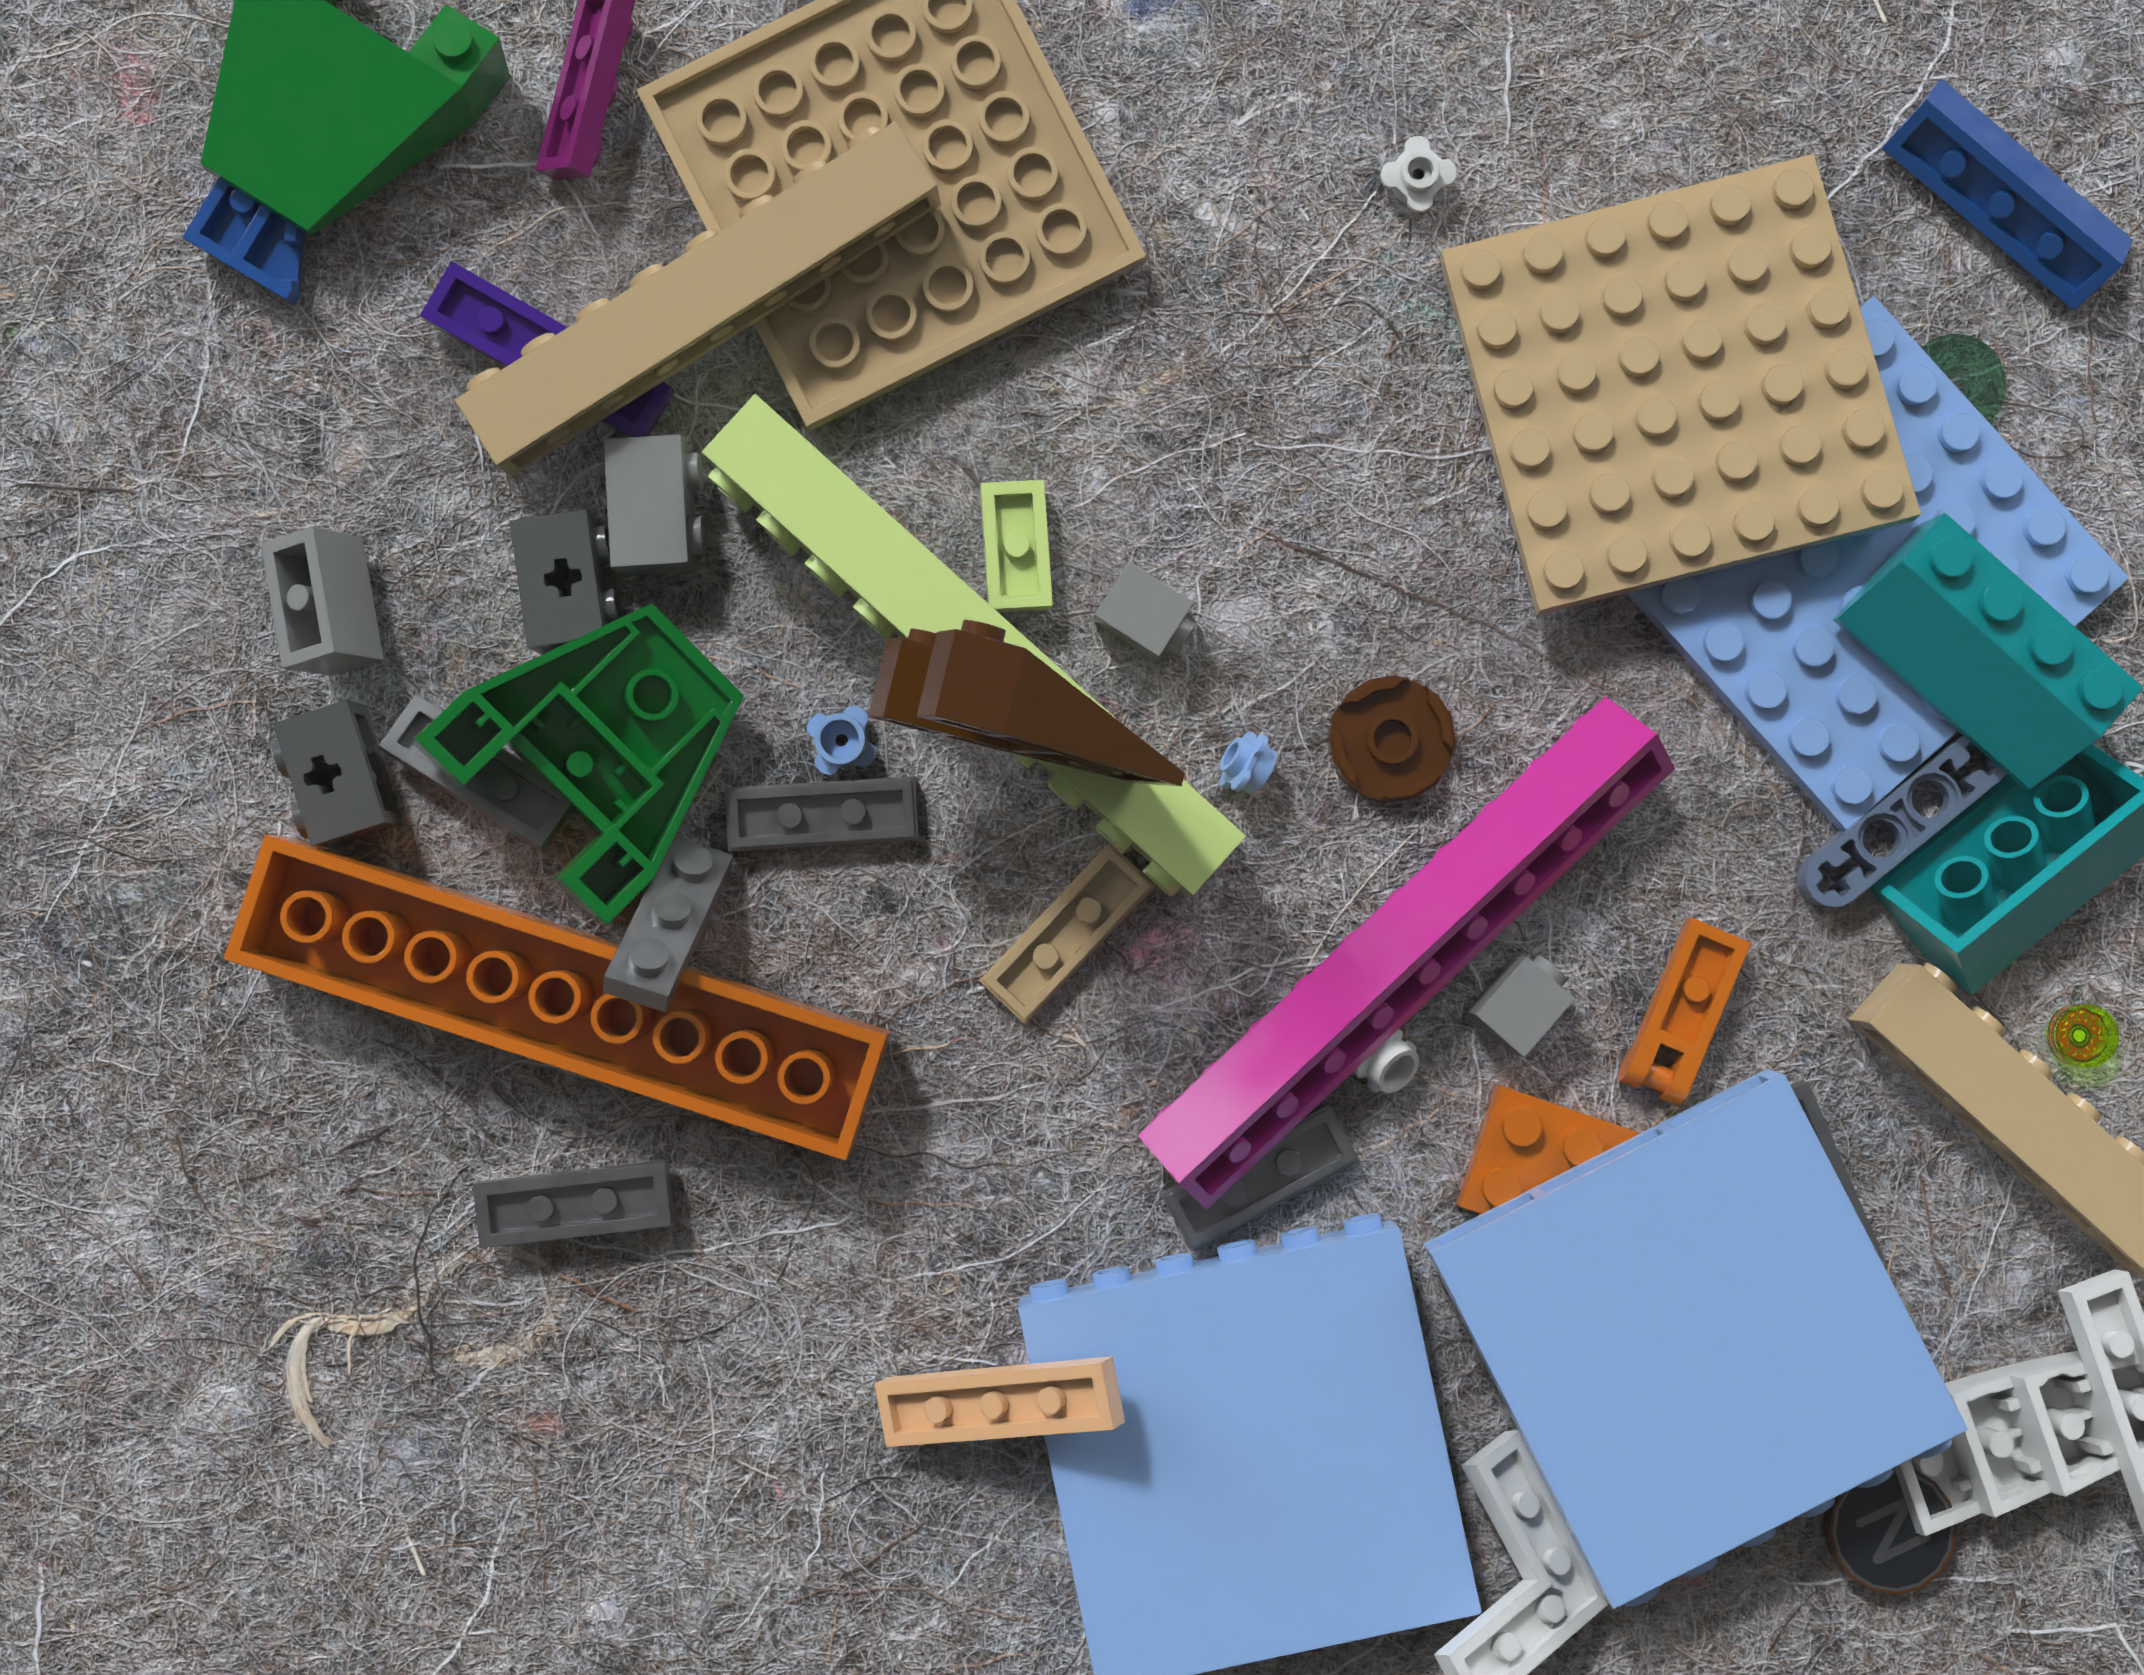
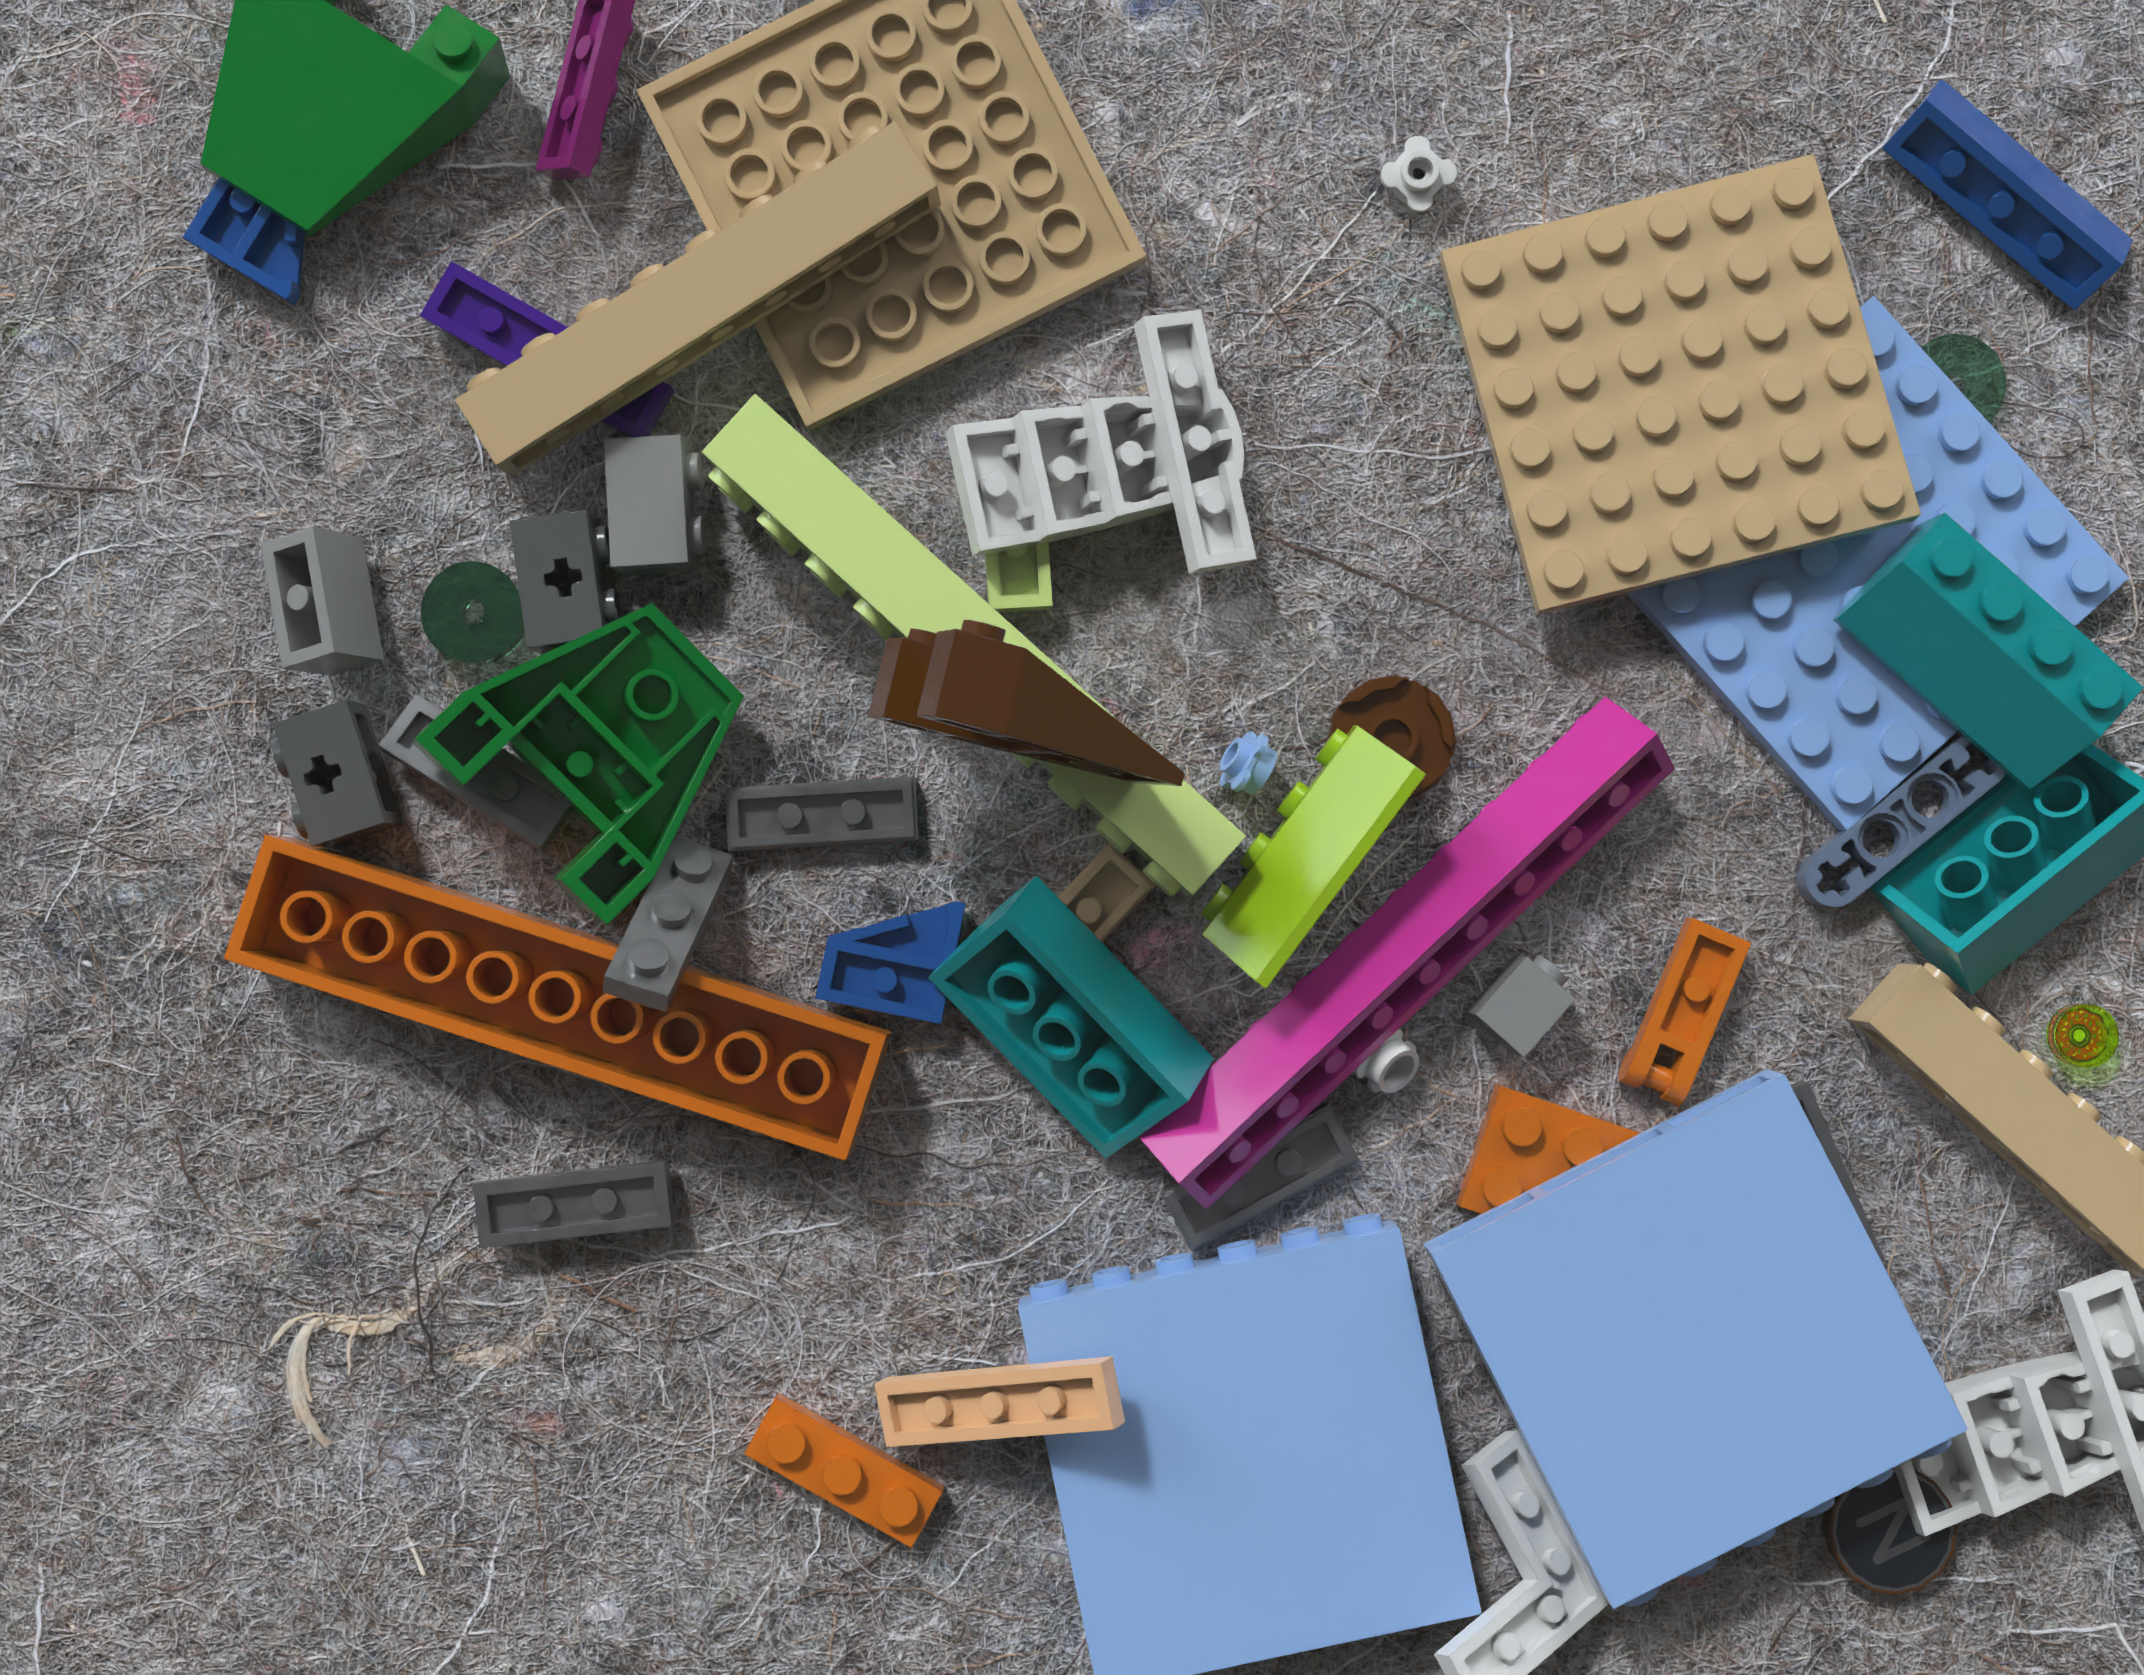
light blue plate [807,705,877,775] -> none
light grey brick [1094,561,1196,663] -> none
none -> clear green piece [421,561,525,665]
none -> orange plate [744,1392,944,1548]
none -> blue wing [815,901,966,1024]
none -> teal slope [928,875,1214,1159]
none -> white slope [945,310,1257,574]
none -> lime slope [1200,725,1426,988]

